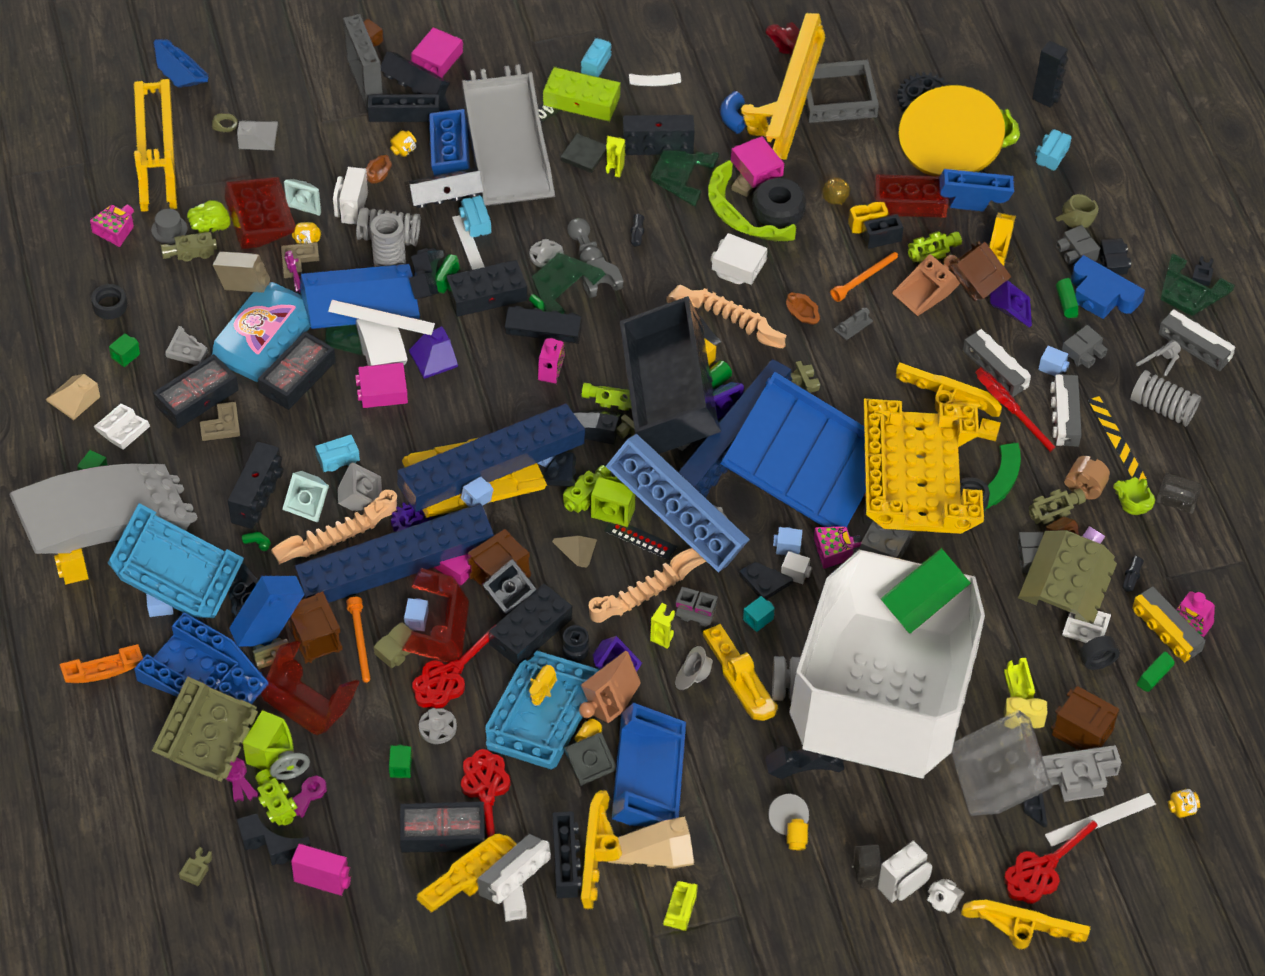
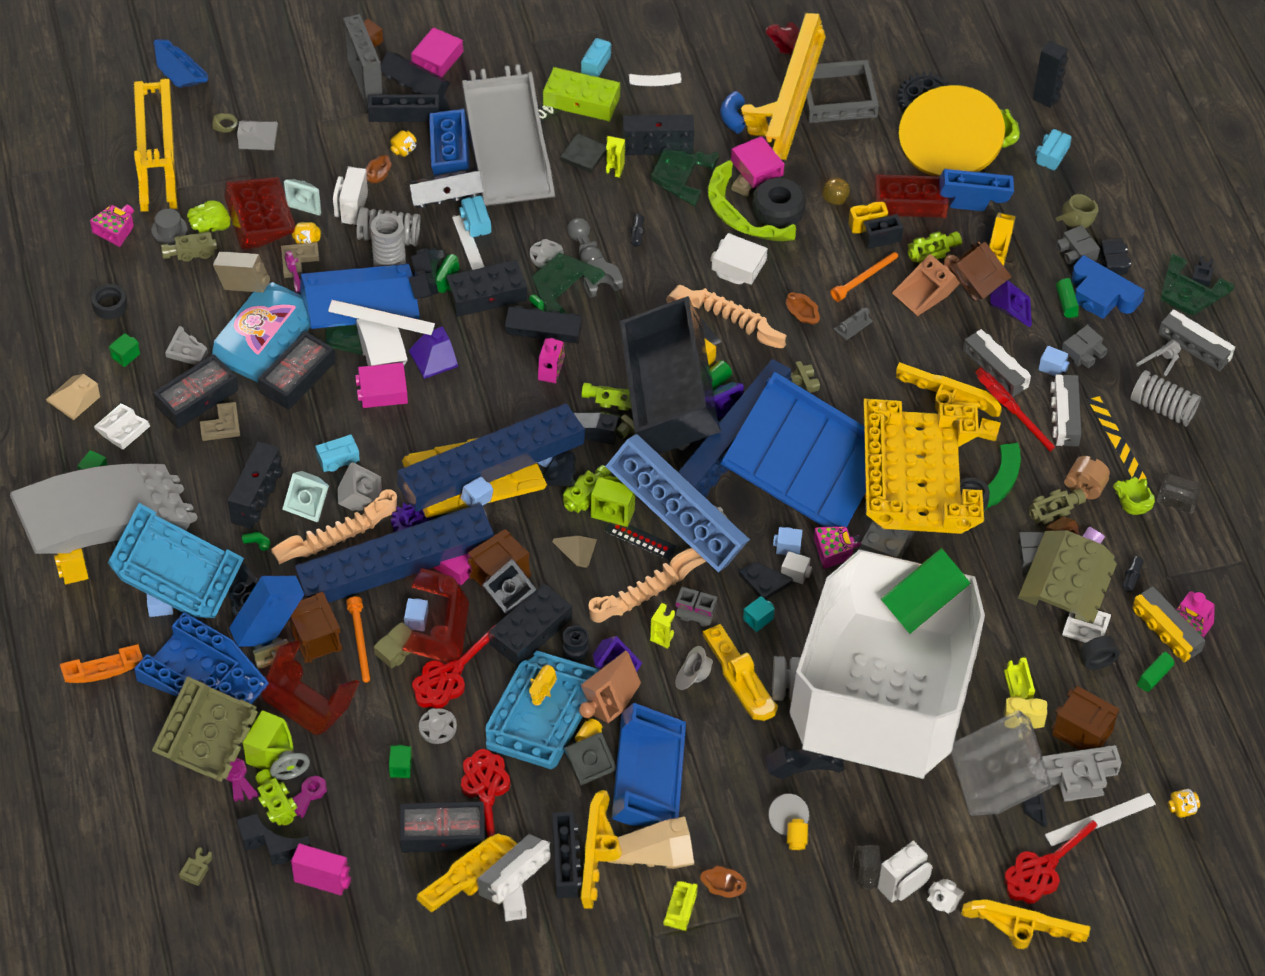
none -> dark orange arm [700,866,746,898]

